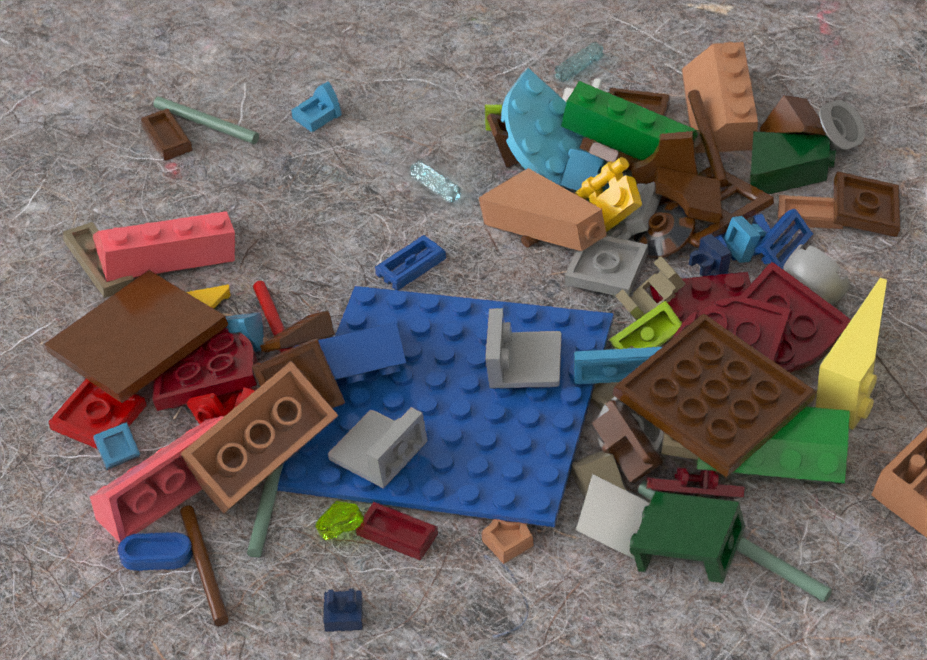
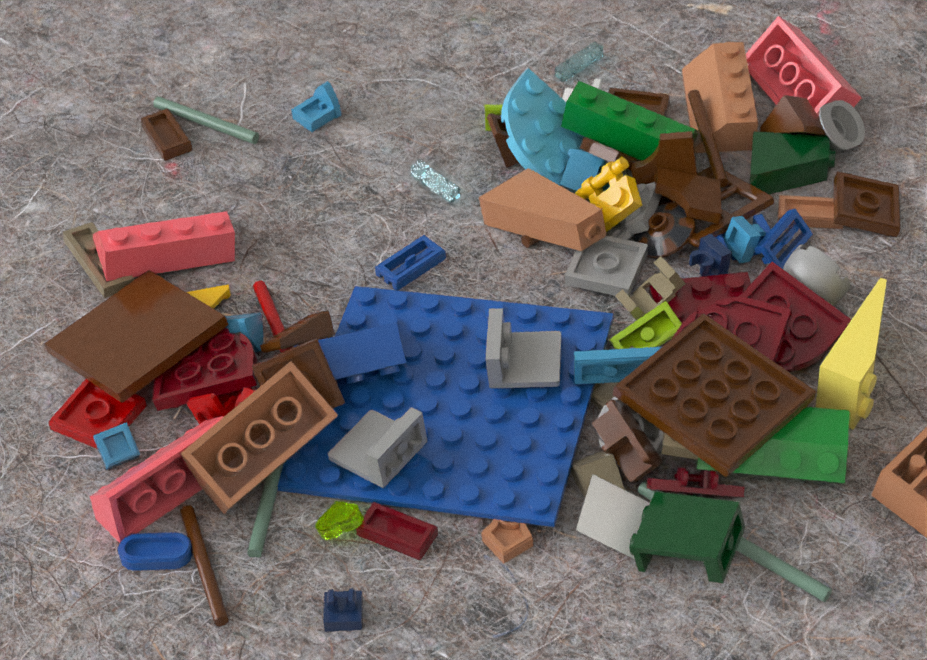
none -> coral slope [746,16,862,116]

